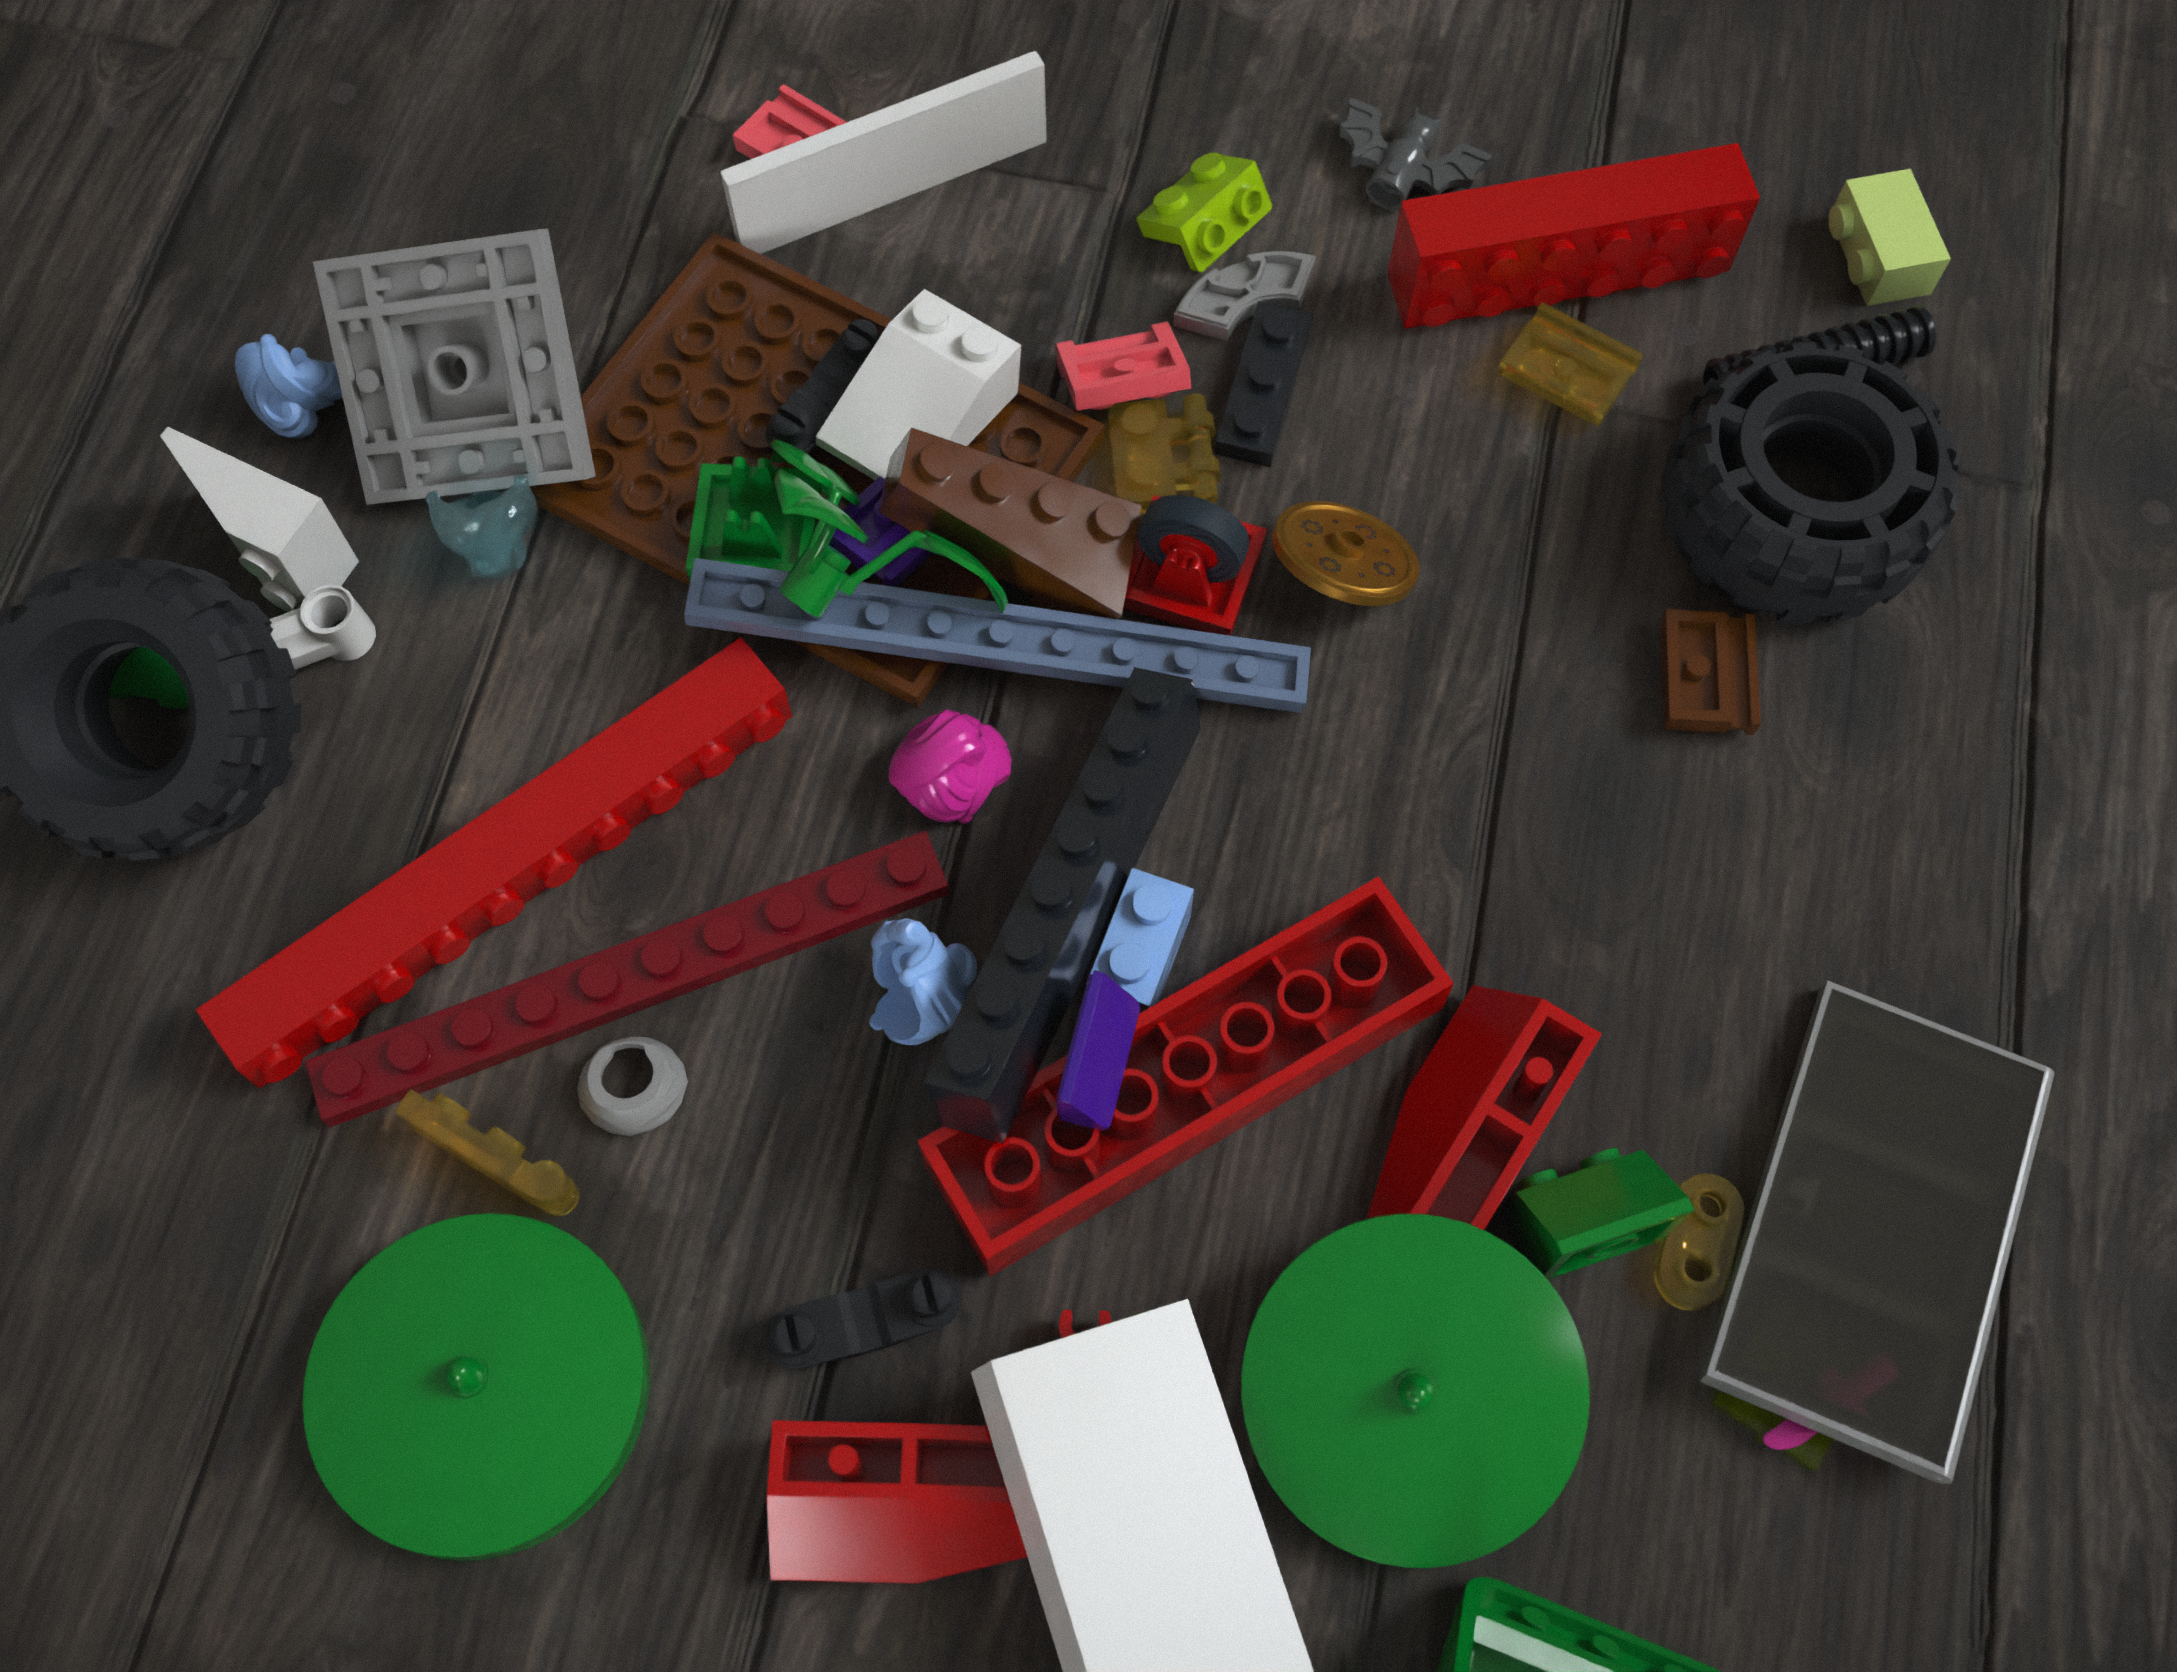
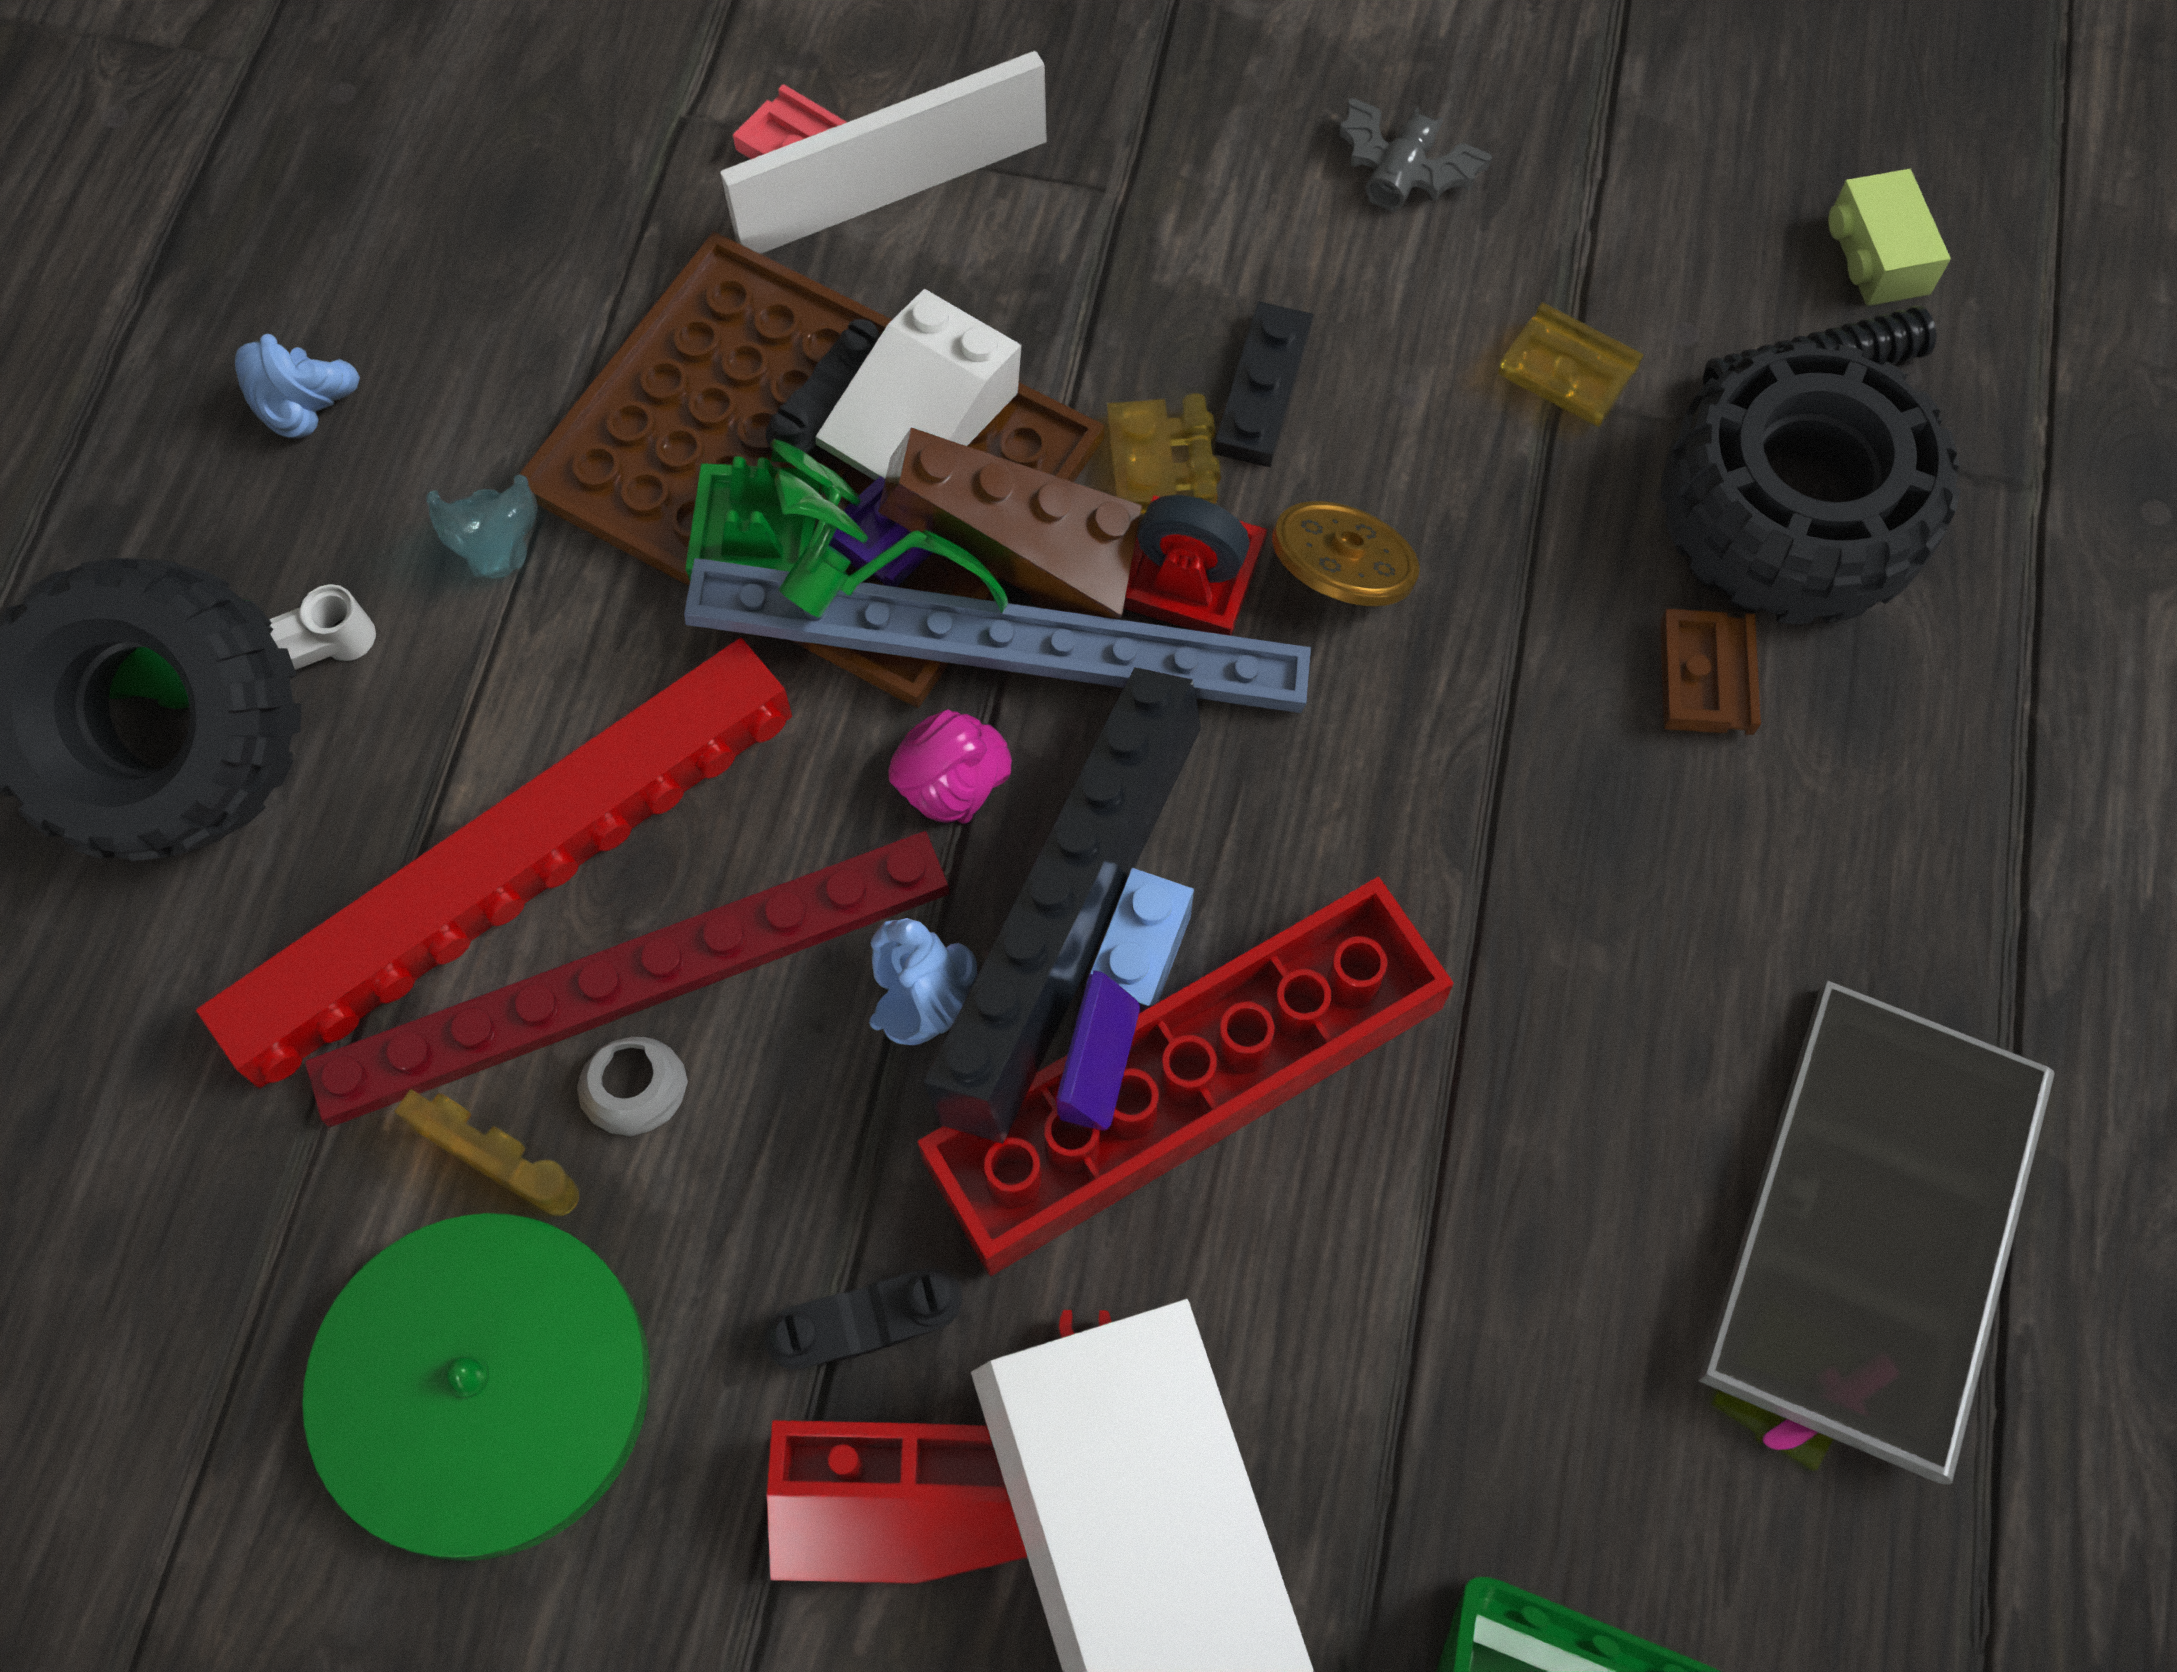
white slope [160,427,359,612] -> none
light grey piece [313,228,596,505] -> none
coral plate [1055,321,1191,411] -> none
lime bracket [1136,153,1272,272] -> none
light grey tile [1173,251,1316,341] -> none
green container [1241,1213,1590,1568] -> none
red wedge [1366,985,1602,1230] -> none
red brick [1387,143,1761,329] -> none
green slope [1504,1148,1694,1281] -> none
clear yellow plate [1654,1173,1744,1311] -> none

